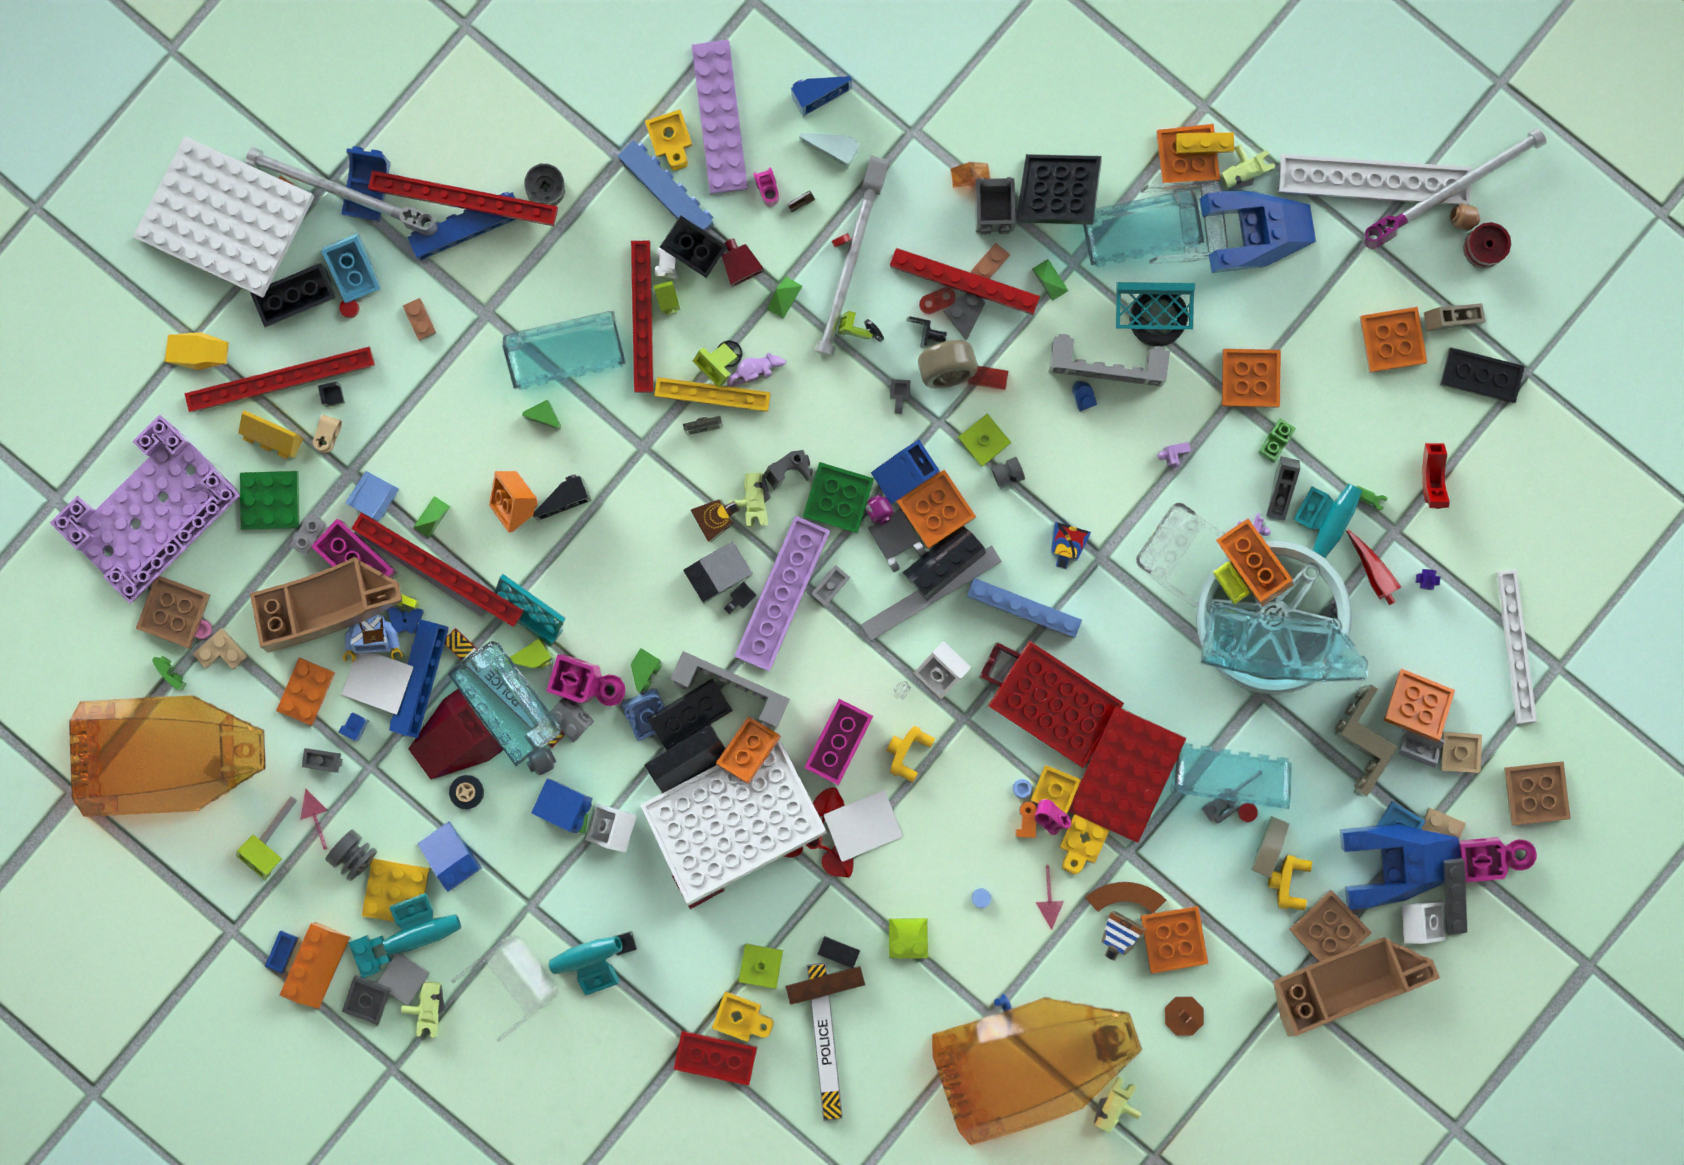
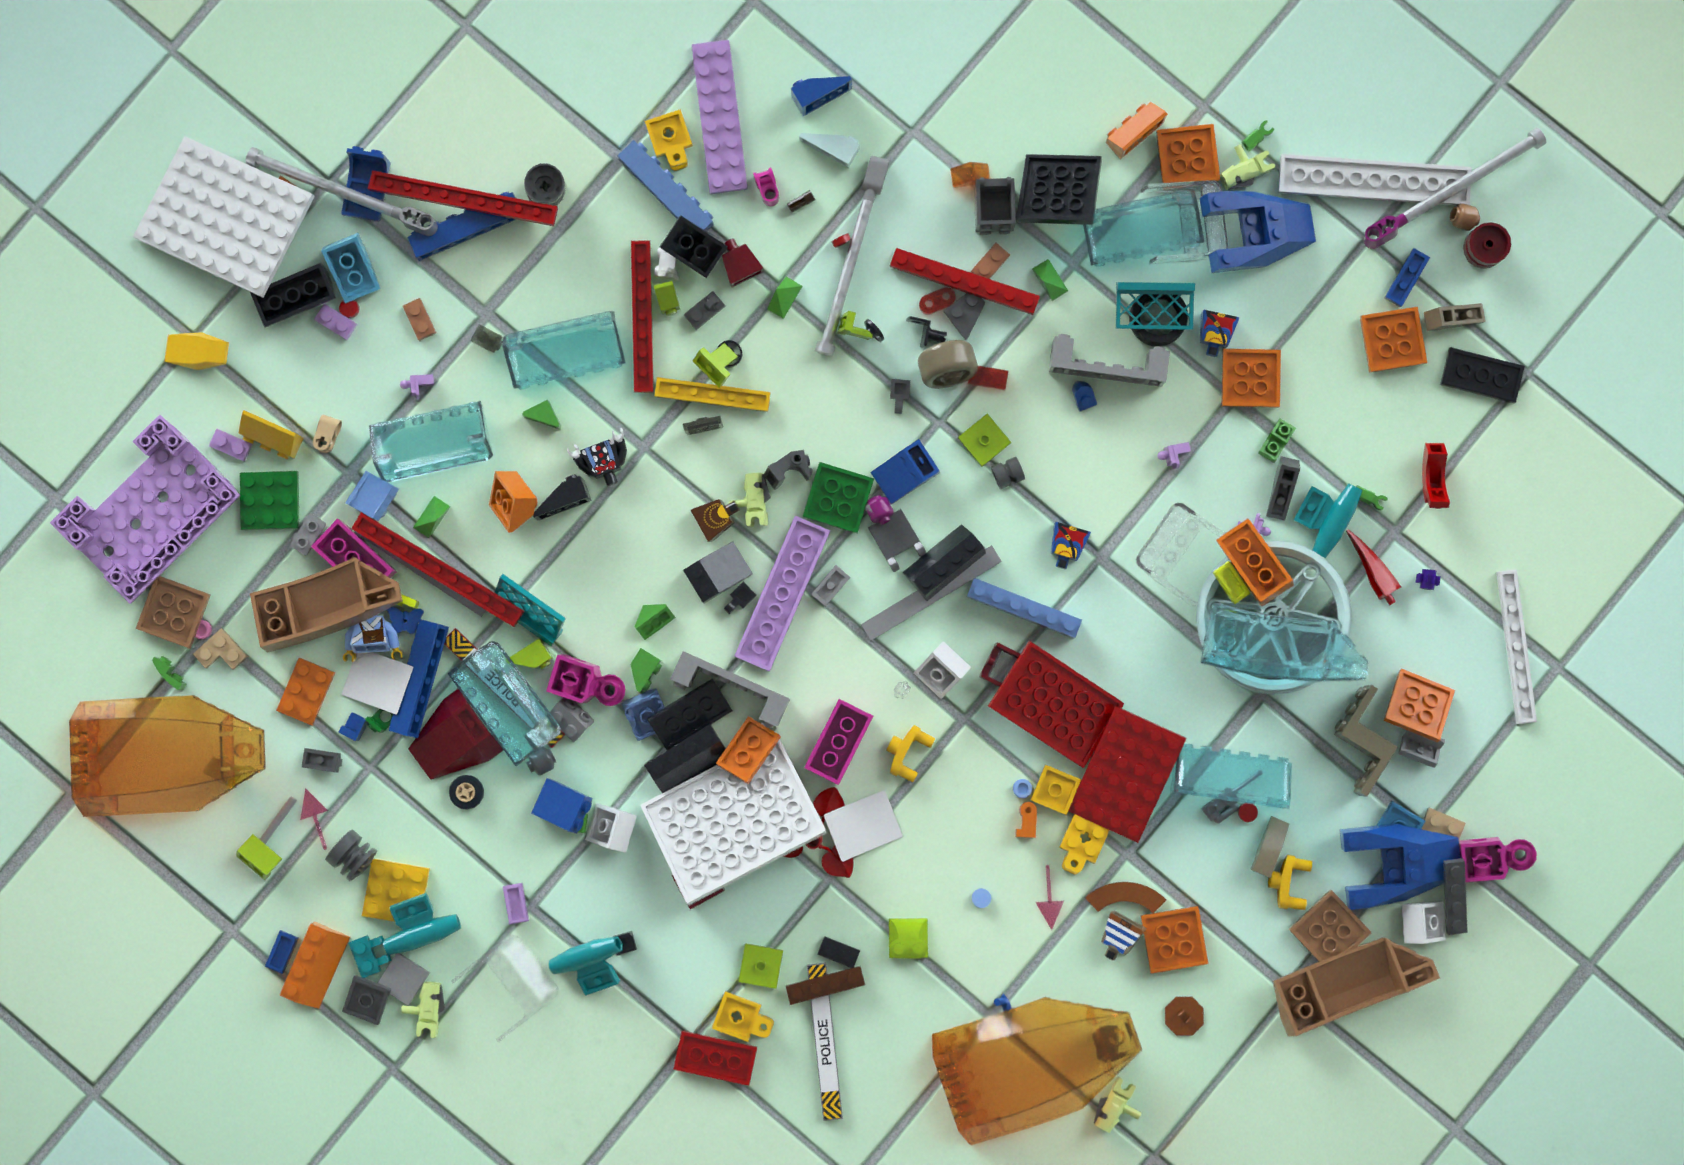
red plate [184,346,375,413] -> none
black panel [318,382,345,407] -> none
slope [418,821,482,892] -> none
lavender animal [727,353,786,387] -> none
orange plate [897,470,976,549] -> none
dark pink piece [1035,799,1071,835] -> none
yellow plate [1176,132,1235,154] -> none
tan plate [1440,732,1482,773] -> none
medium nougat plate [1504,761,1571,825] -> none
none -> lavender plate [209,429,253,462]
none -> lavender plate [314,304,357,340]
none -> green bracket [365,709,393,733]
none -> clear light blue windscreen [369,401,493,482]
none -> lavender piece [400,374,434,400]
none -> clear smoke bracket [470,324,503,353]
none -> lavender plate [503,883,529,925]
none -> torso [567,428,627,486]
none -> bright green slope [635,604,676,640]
none -> dark grey hinge [684,291,725,330]
none -> orange slope [1106,102,1168,160]
none -> torso [1200,310,1239,357]
none -> bright green bar [1241,120,1274,151]
none -> blue plate [1384,248,1430,308]

